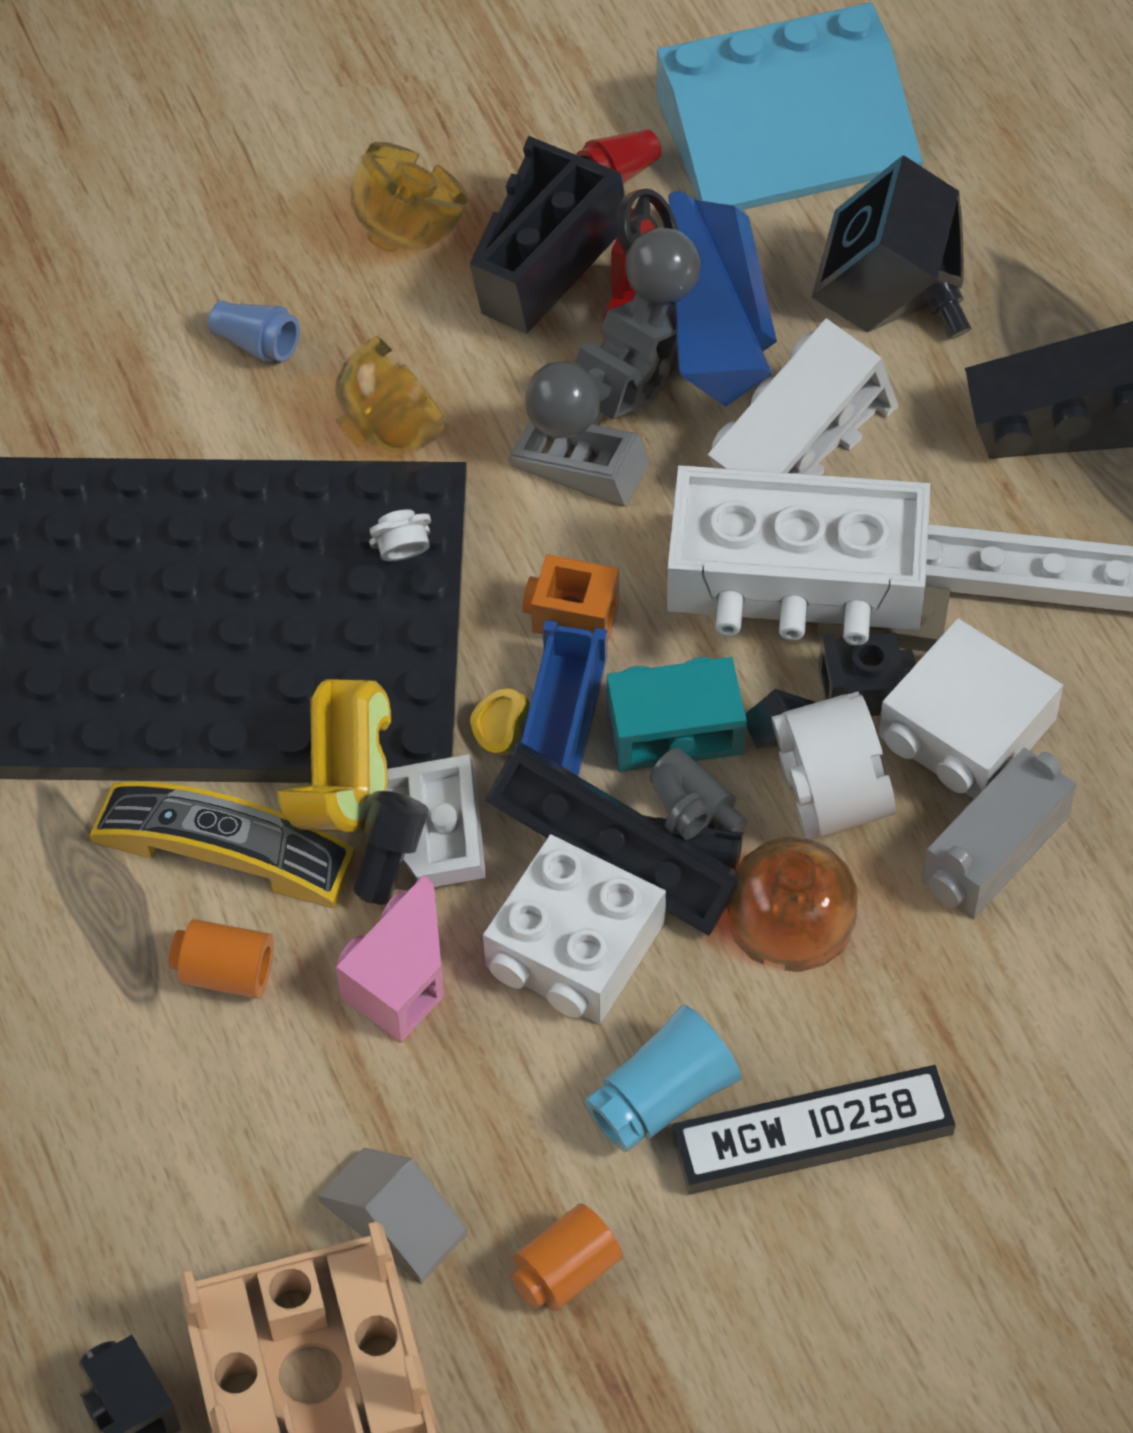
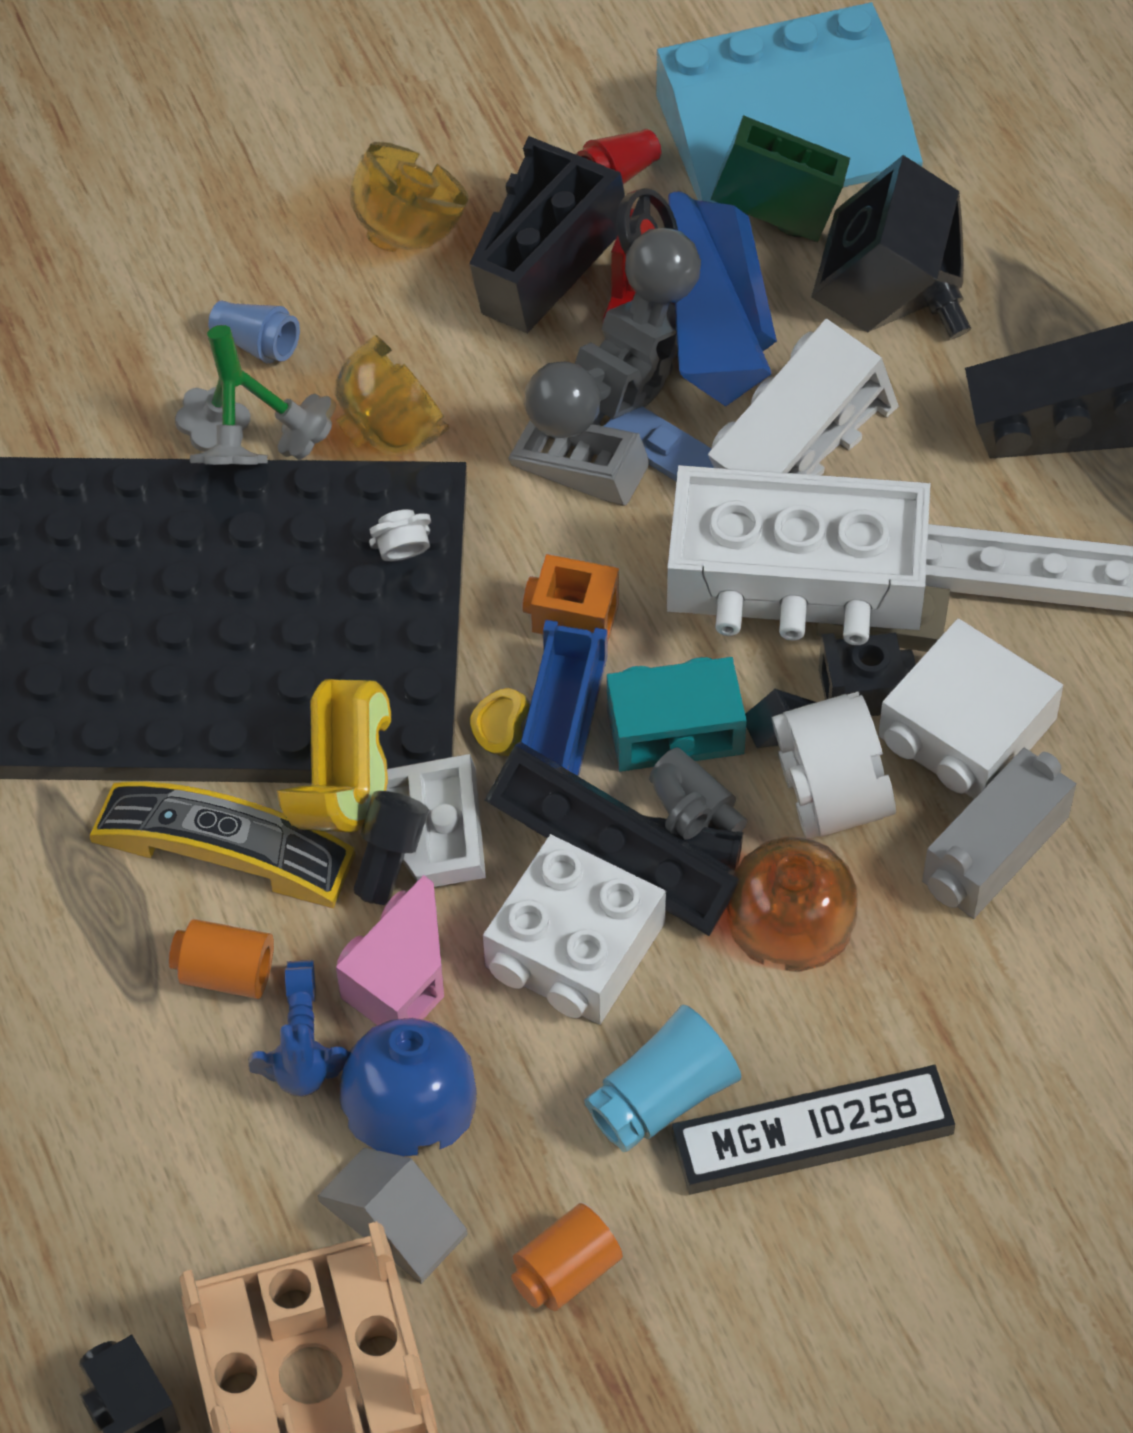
none -> light grey plant [175,325,336,464]
none -> blue piece [248,960,349,1097]
none -> blue cylinder [340,1018,477,1156]
none -> medium blue piece [604,406,714,482]
none -> dark green brick [710,115,850,242]

